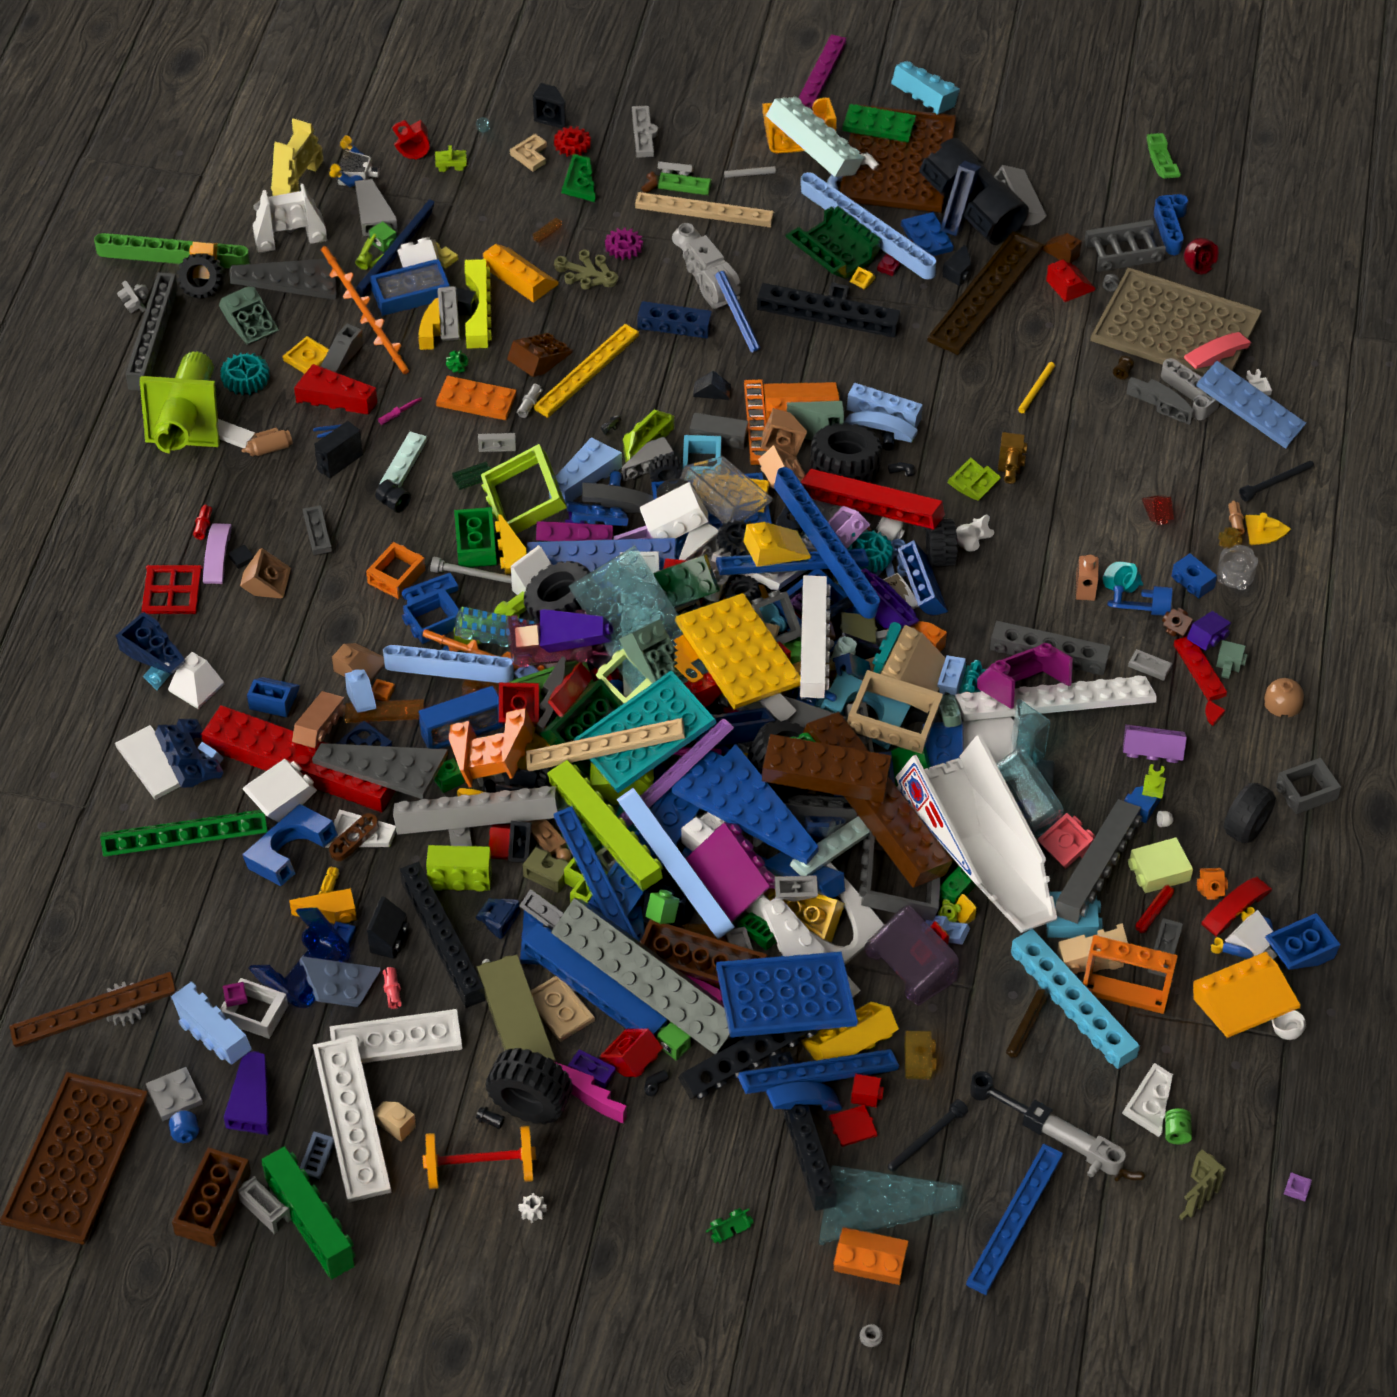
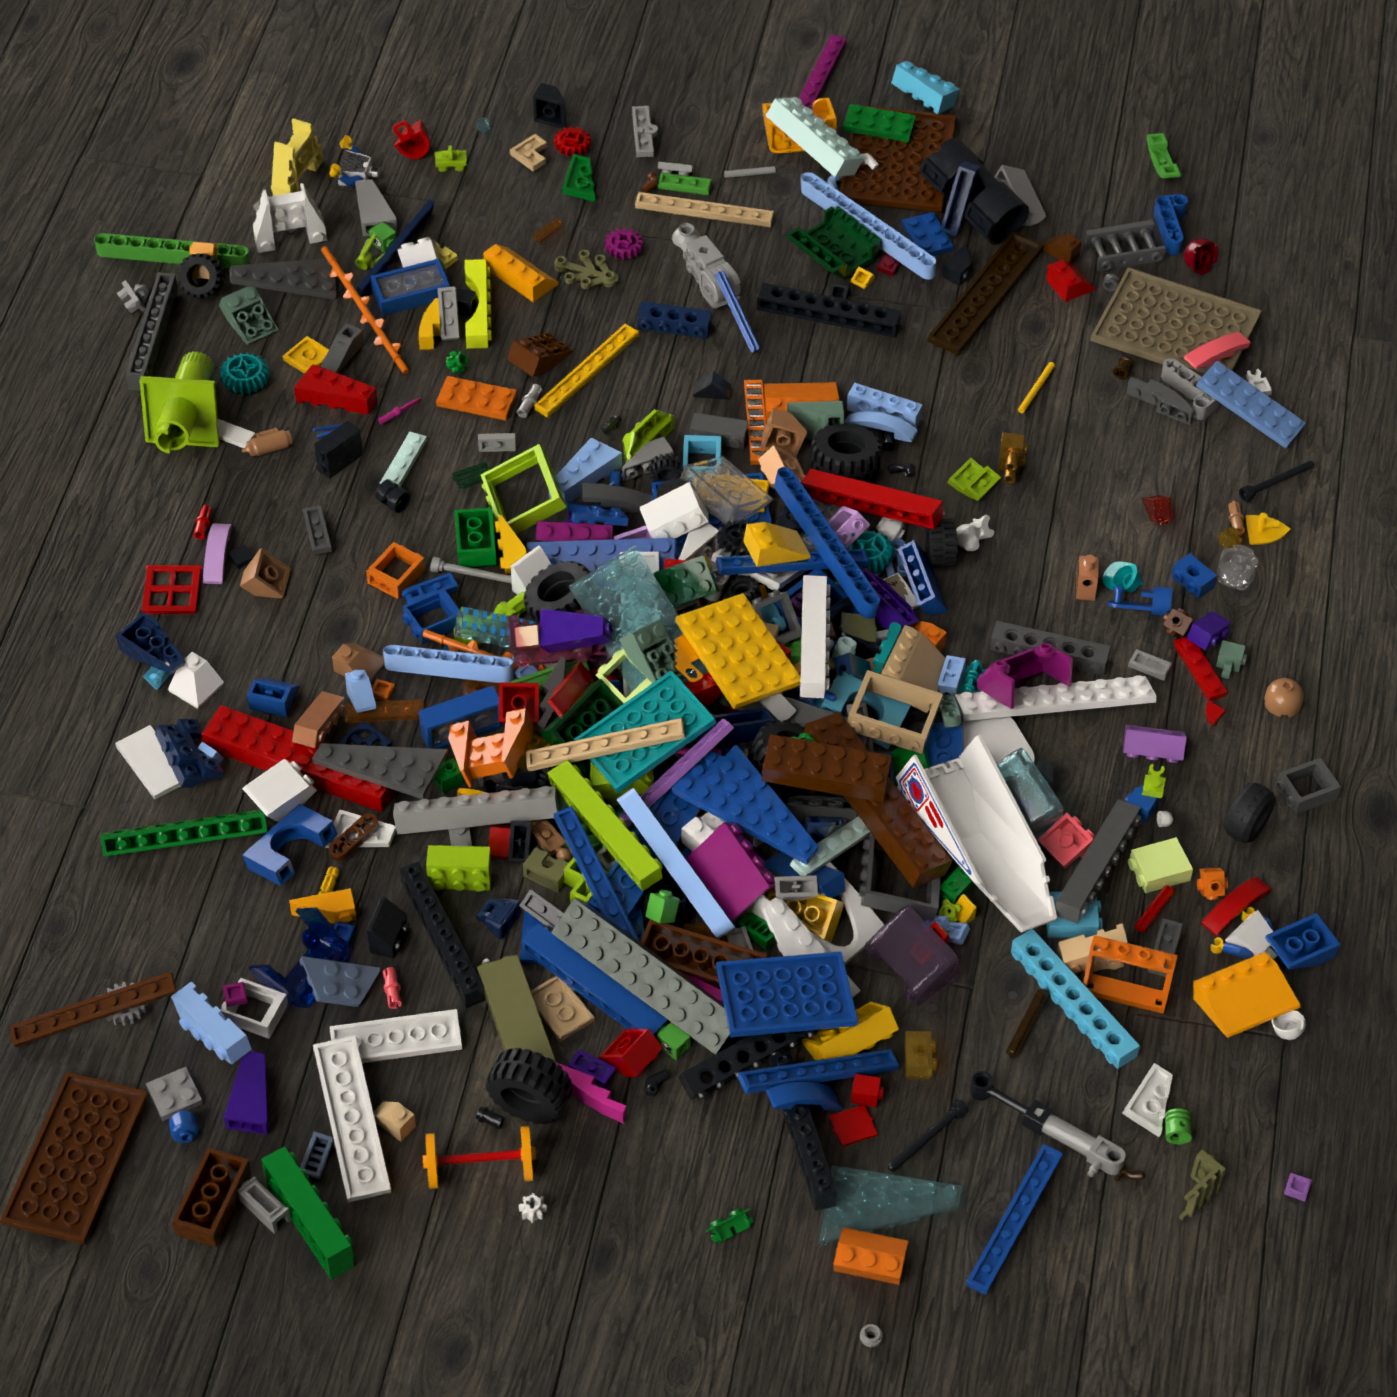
clear light blue slope [1012,699,1050,771] -> none

